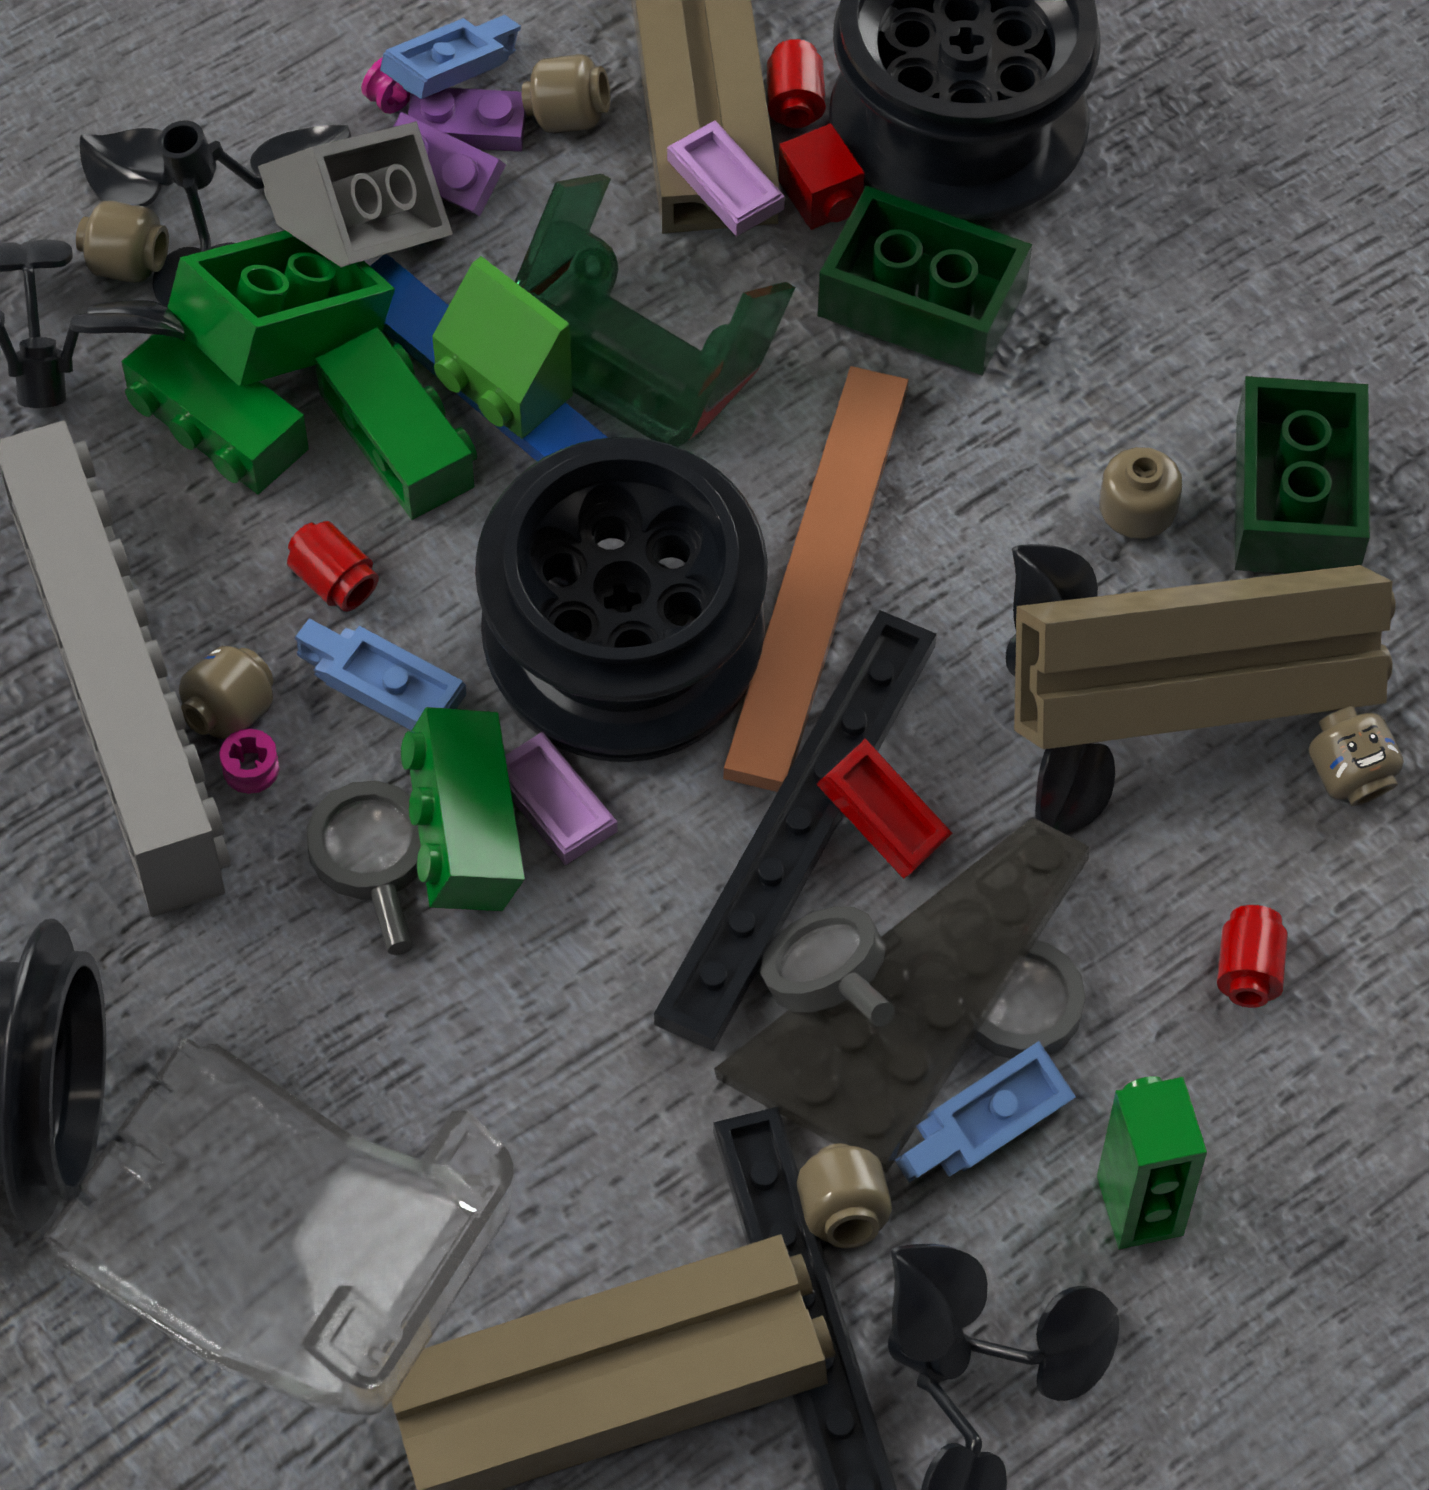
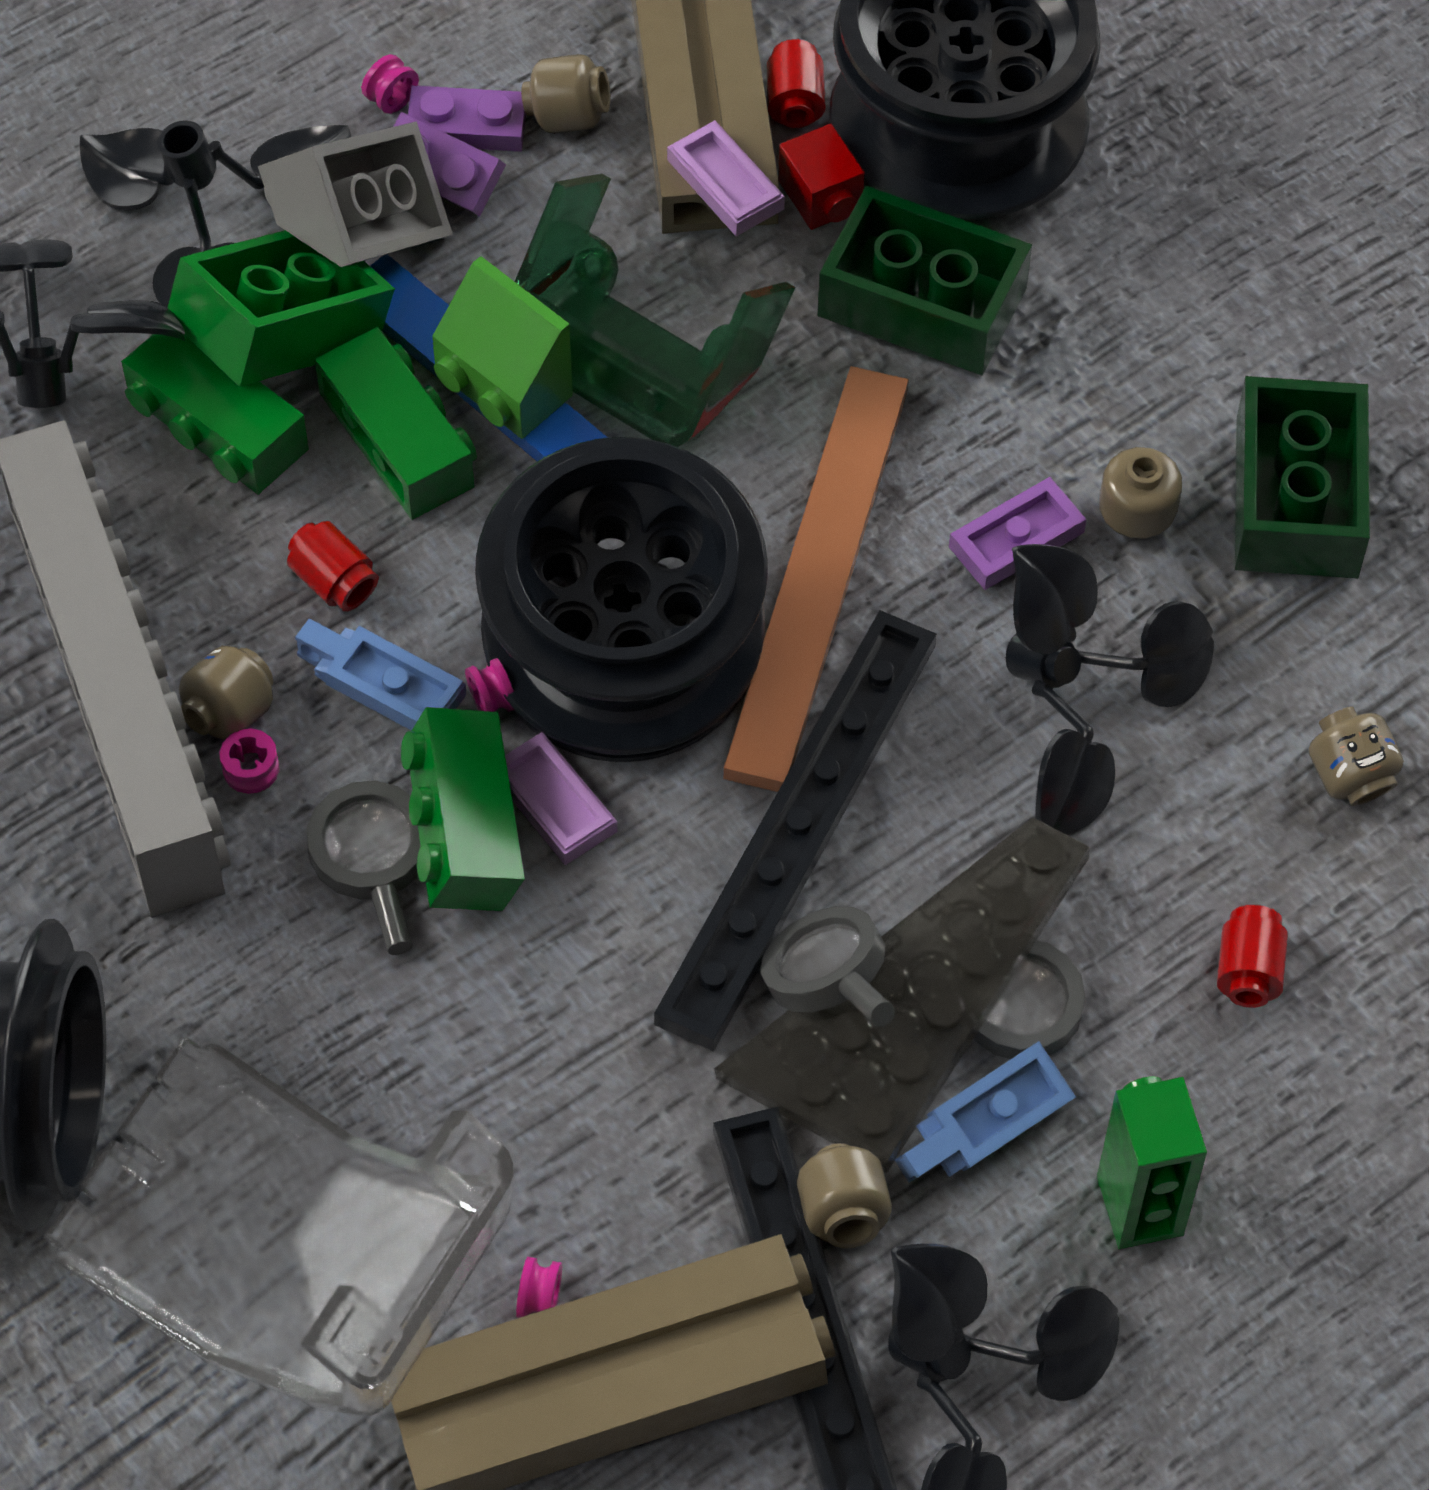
dark tan head [76,201,169,283] -> none
medium blue hinge [380,15,521,99] -> none
red tile [817,738,953,879] -> none
dark tan brick [1014,565,1396,749] -> none
none -> dark pink bush [465,658,514,712]
none -> dark pink bush [516,1257,563,1318]
none -> medium lavender plate [949,477,1086,590]

